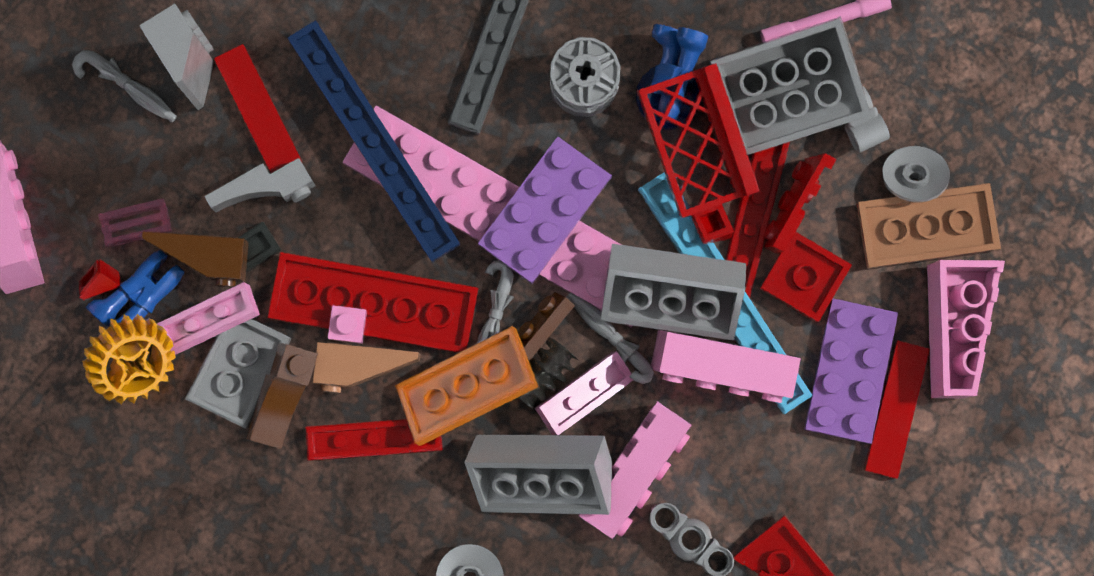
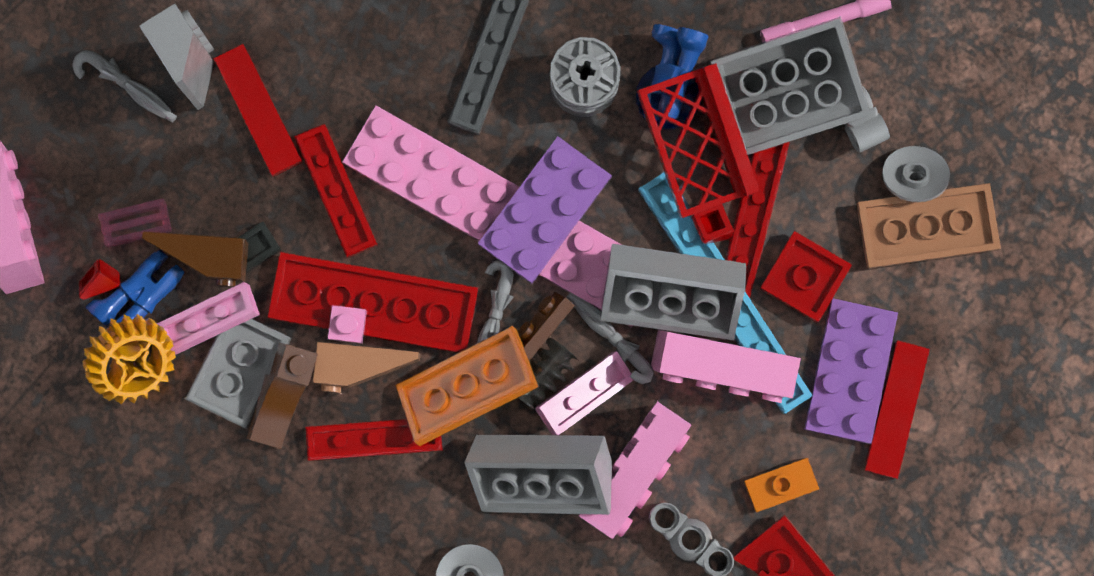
light grey slope [204,158,315,213] -> none
dark blue plate [288,20,460,263] -> none
red wing [763,153,837,253] -> none
bright pink wedge [927,260,1005,398] -> none
none -> red tile [294,124,378,259]
none -> orange plate [744,458,819,513]

